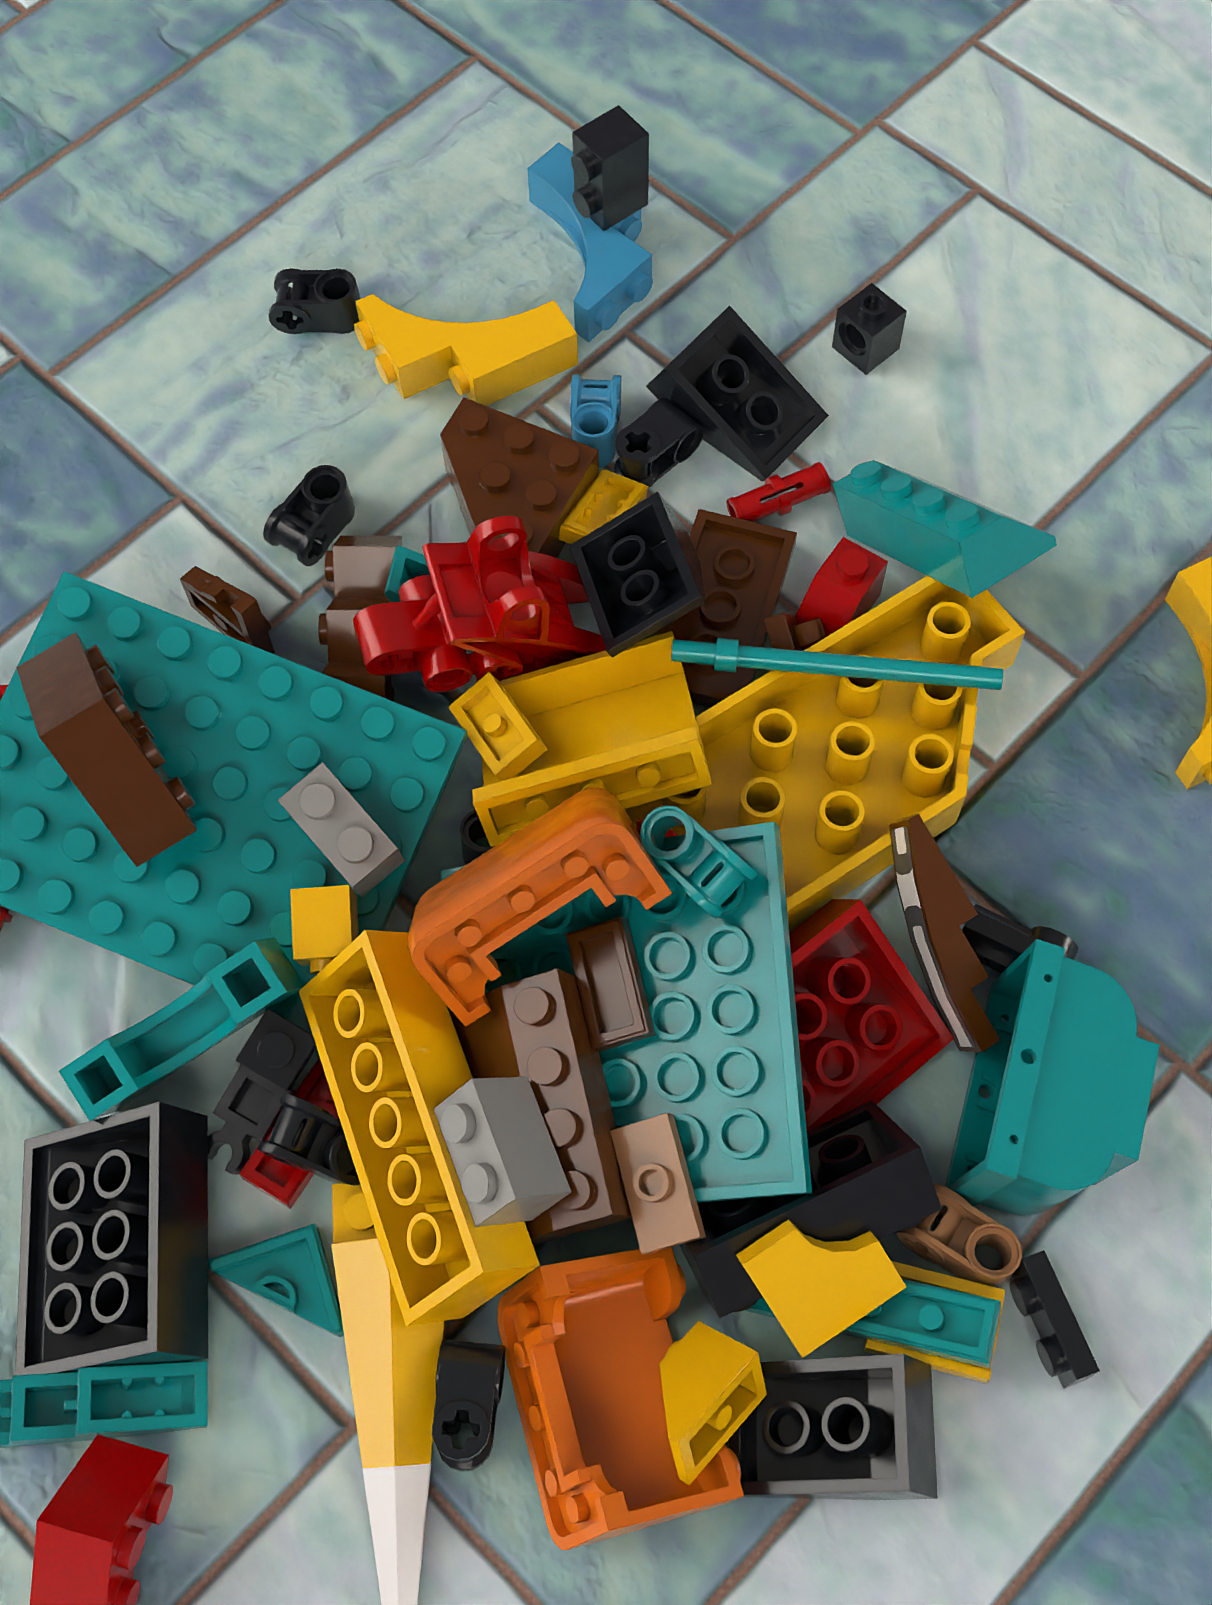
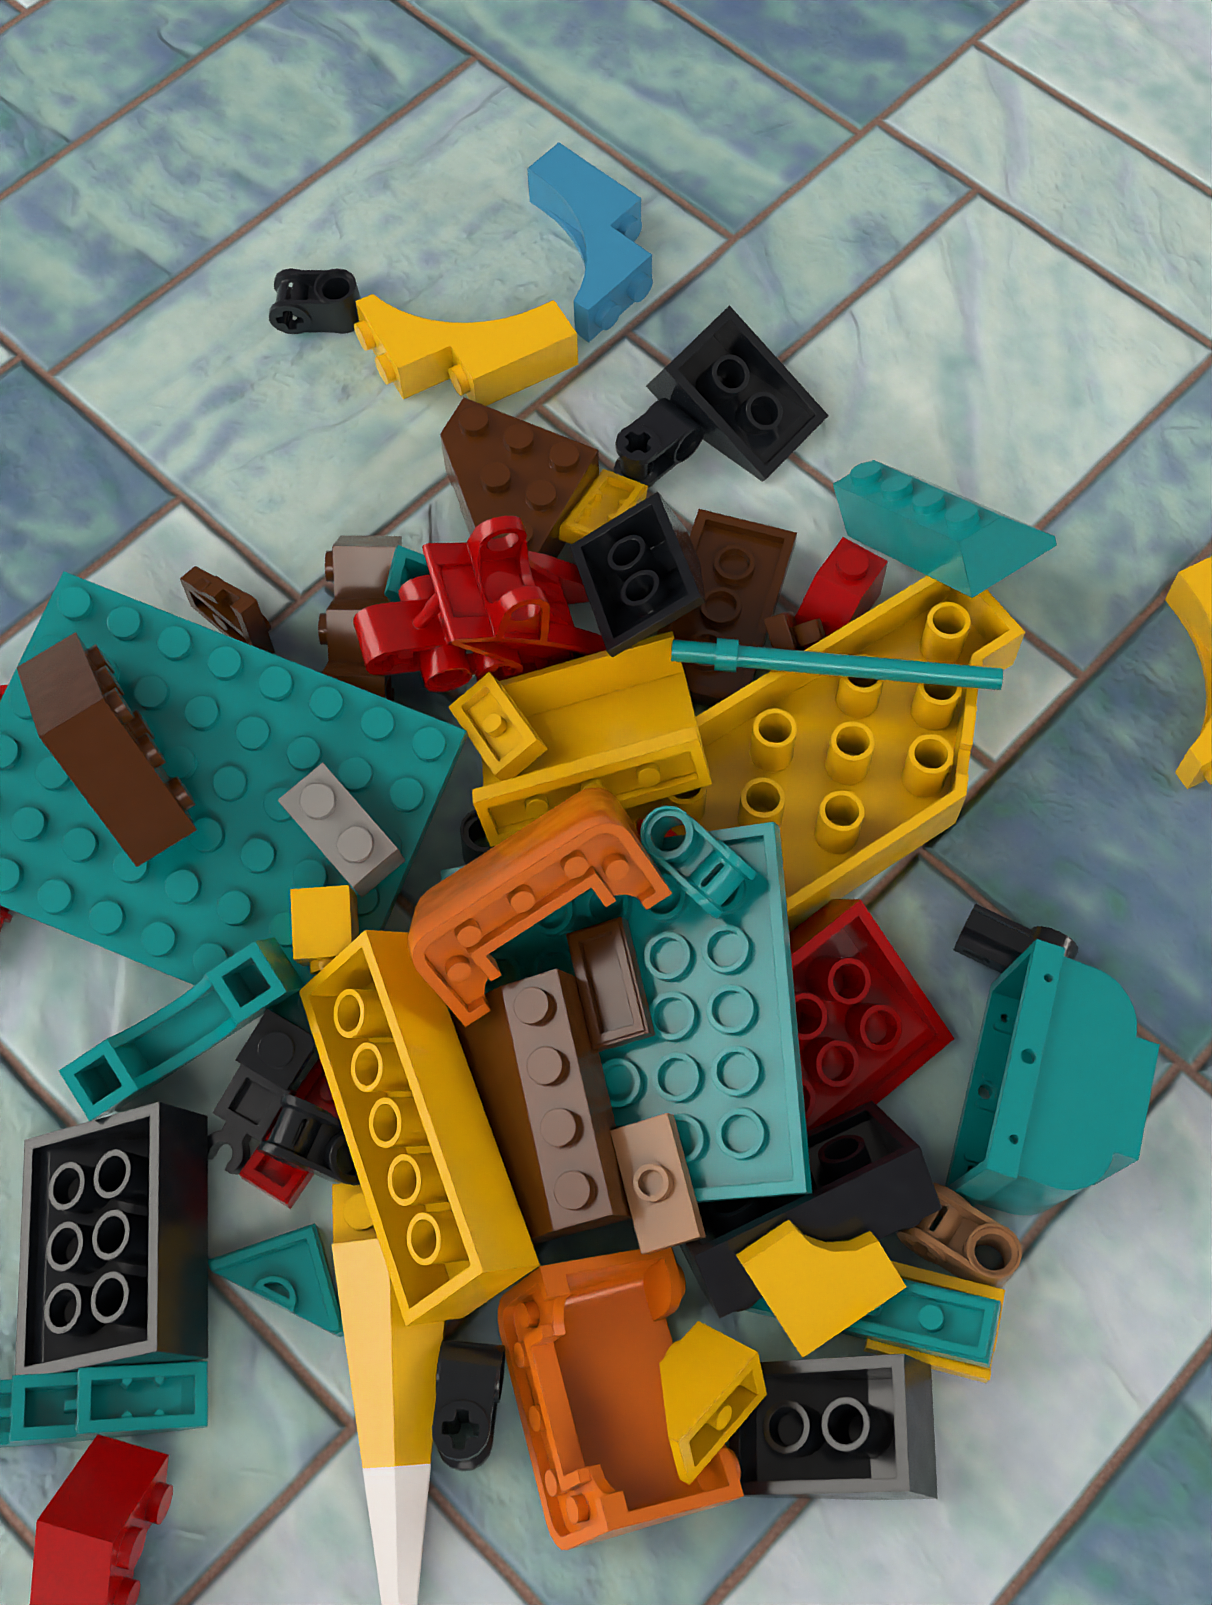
black piece [263,465,355,566] -> none
light grey brick [434,1077,571,1227] -> none
dark azure piece [570,374,621,468] -> none
black brick [571,105,649,231] -> none
red pin [726,462,831,522] -> none
black brick [832,283,907,375] -> none
reddish brown slope [889,813,1000,1052] -> none
black plate [1009,1250,1100,1389] -> none

